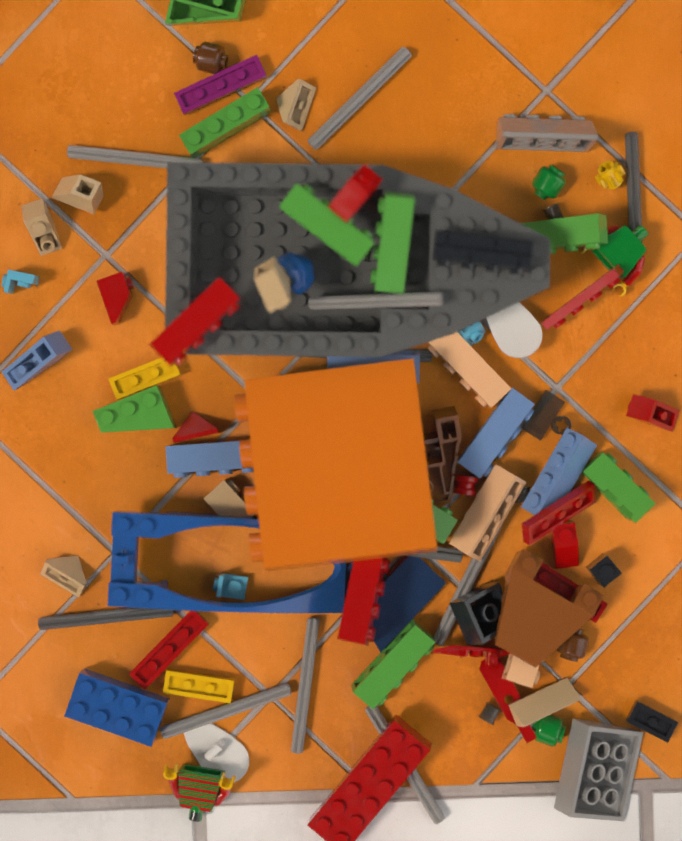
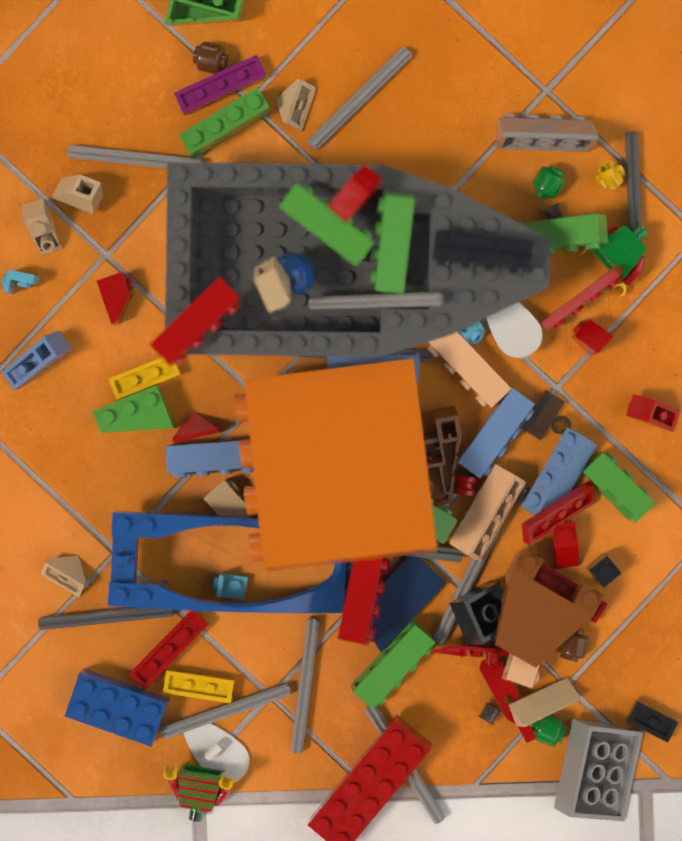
none -> red slope [571,319,614,356]

